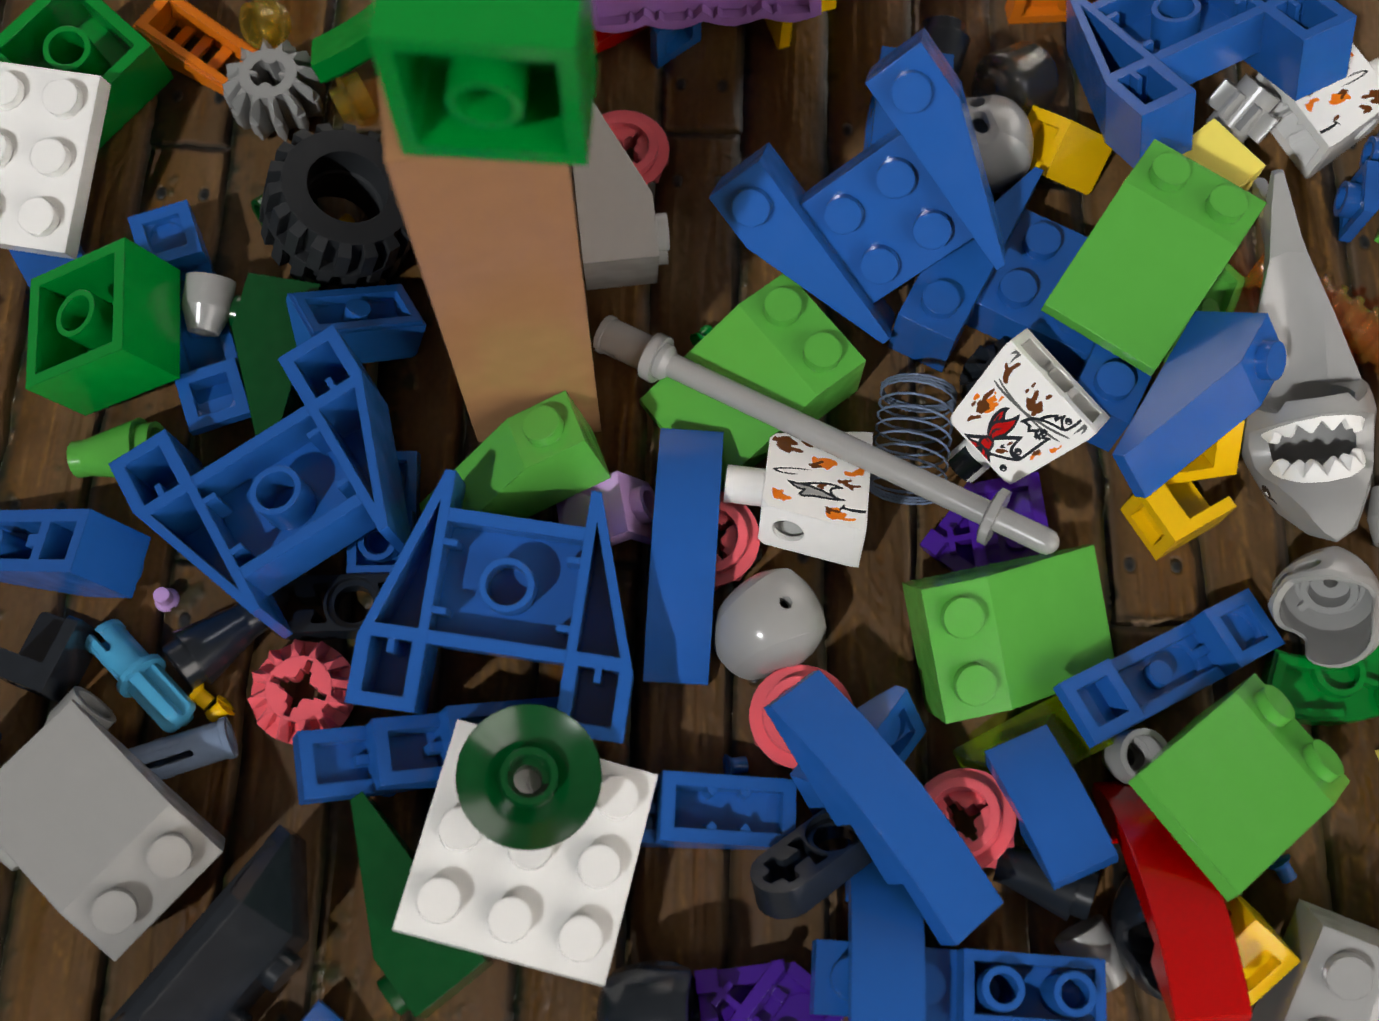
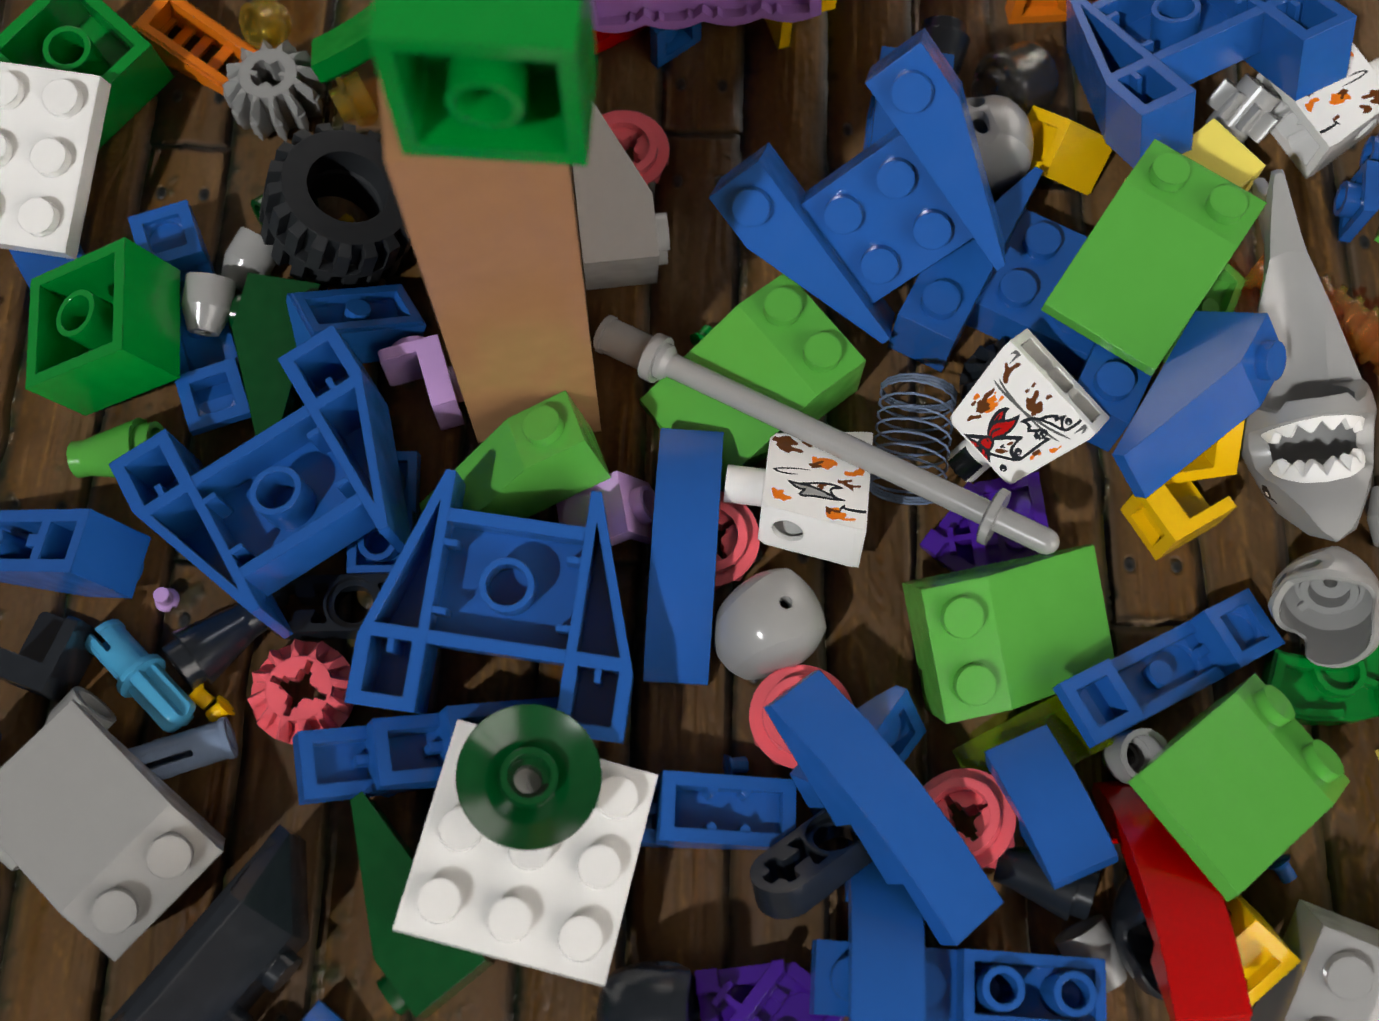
none -> light grey hose [221,227,277,292]
none -> lavender bracket [378,334,465,431]

